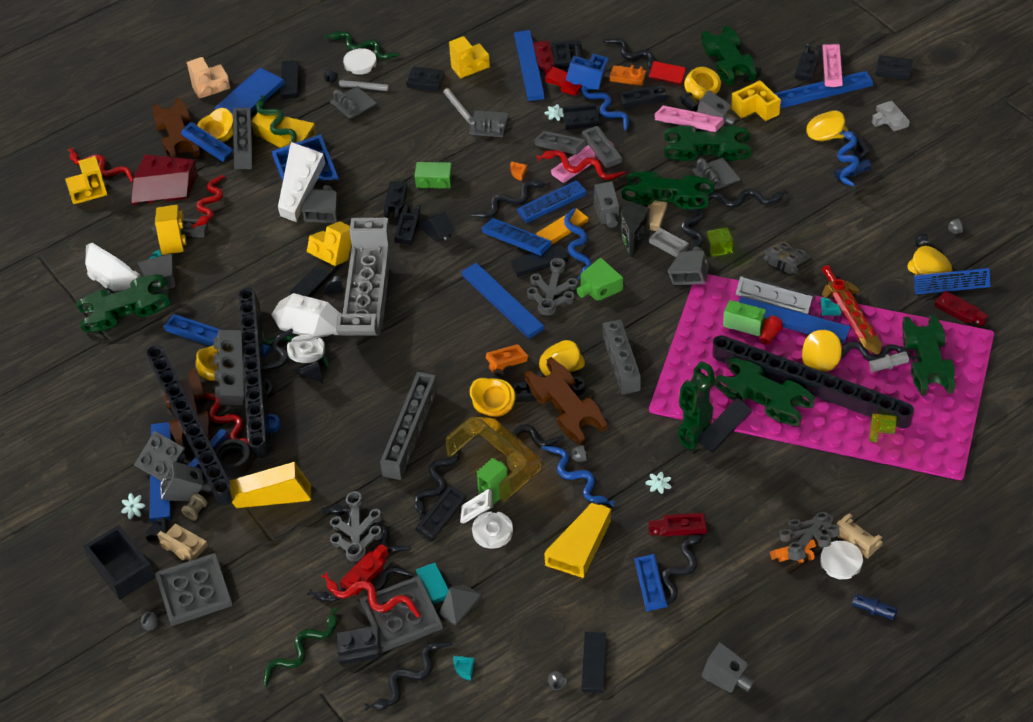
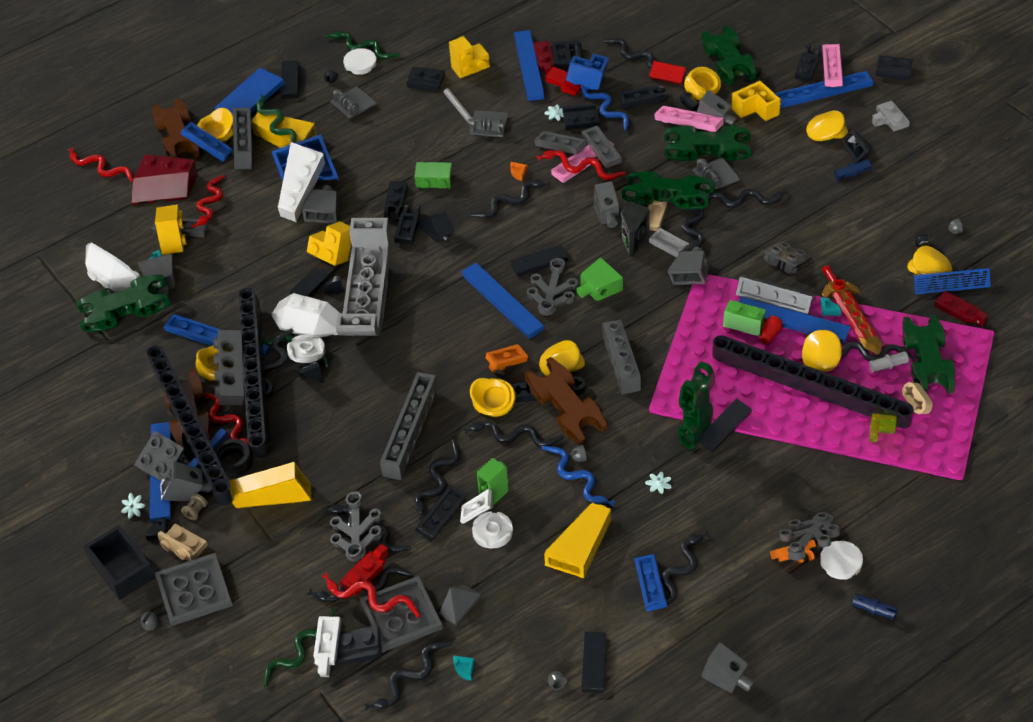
yellow brick [65,157,107,205] -> none
light nougat brick [187,57,230,99] -> none
blue tile [268,414,280,433] -> none
light grey bar [339,80,389,91] -> none
teal tile [416,562,449,605] -> none
clear yellow windscreen [446,417,542,502] -> none
blue tile [482,218,551,256] -> none
blue tile [517,181,586,224] -> none
light orange tile [535,208,588,245] -> none
blue animal [564,208,592,279] -> none
orange plate [610,65,646,86] -> none
dark red hinge [648,513,707,536] -> none
clear neon green panel [707,227,733,257] -> none
dark green piece [714,358,816,426] -> none
tan hinge [836,513,883,559] -> none
blue animal [837,130,860,186] -> none
none -> white hinge [313,616,342,677]
none -> tan beam [902,382,933,415]

